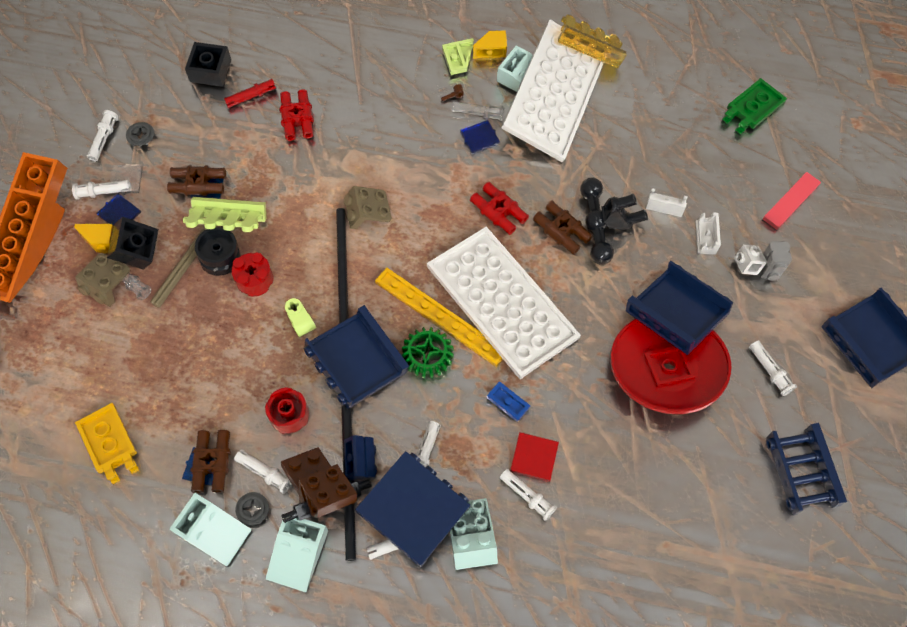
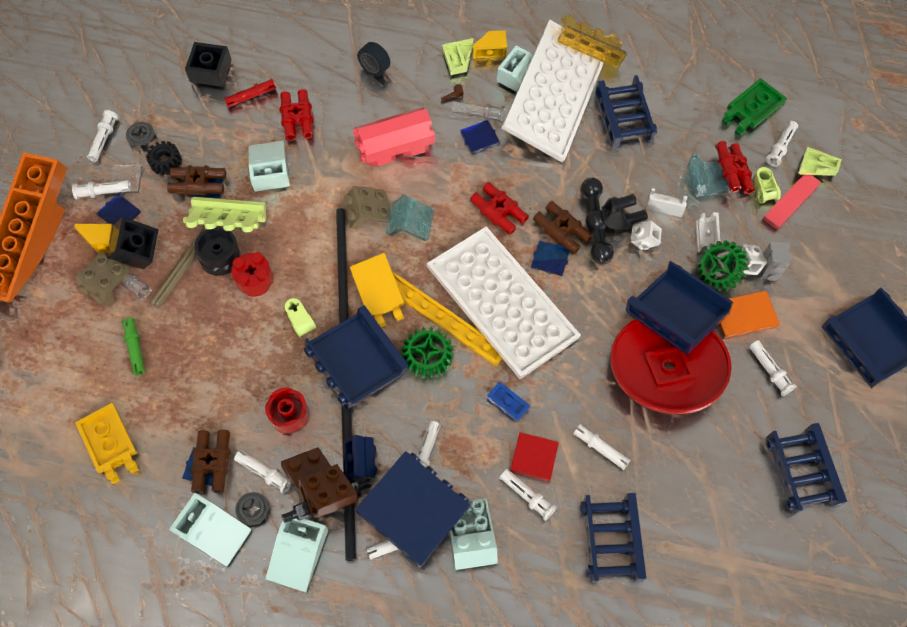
none -> bright green pin [122,318,146,376]
none -> black tyre [146,141,182,176]
none -> light aqua slope [248,140,290,192]
none -> yellow tile [350,253,405,328]
none -> coral brick [353,107,435,166]
none -> black wheel [357,42,391,76]
none -> clear light blue bracket [386,194,434,241]
none -> clear blue piece [531,240,569,276]
none -> white pin [573,424,631,470]
none -> dark blue fence [580,493,647,584]
none -> dark blue fence [595,75,657,148]
none -> white brick [631,221,662,250]
none -> clear light blue bracket [687,154,730,197]
none -> green gear [697,240,749,291]
none -> red pin [715,141,755,194]
none -> orange tile [719,291,780,339]
none -> yellowish green piece [752,167,781,204]
none -> white pin [765,121,798,167]
none -> yellowish green wing [798,147,842,176]

